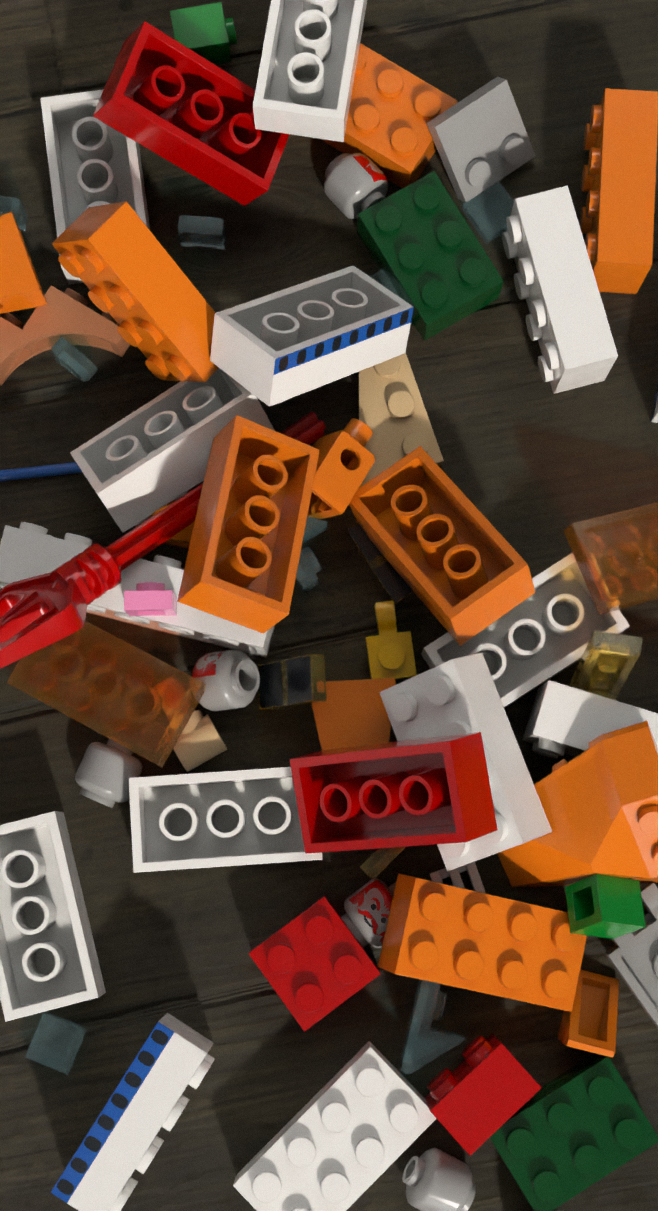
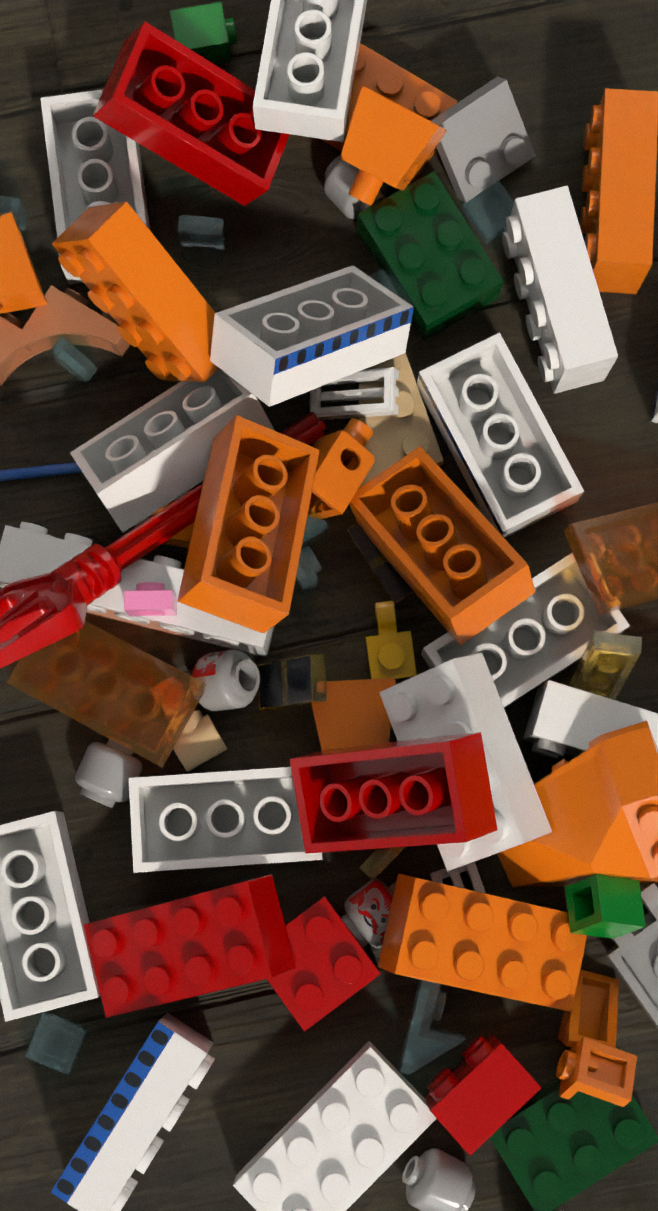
none -> red brick [84,874,296,1018]
none -> white tile [310,367,399,420]
none -> orange torso [341,86,447,206]
none -> white brick [417,332,584,538]
none -> orange bracket [556,1037,637,1107]

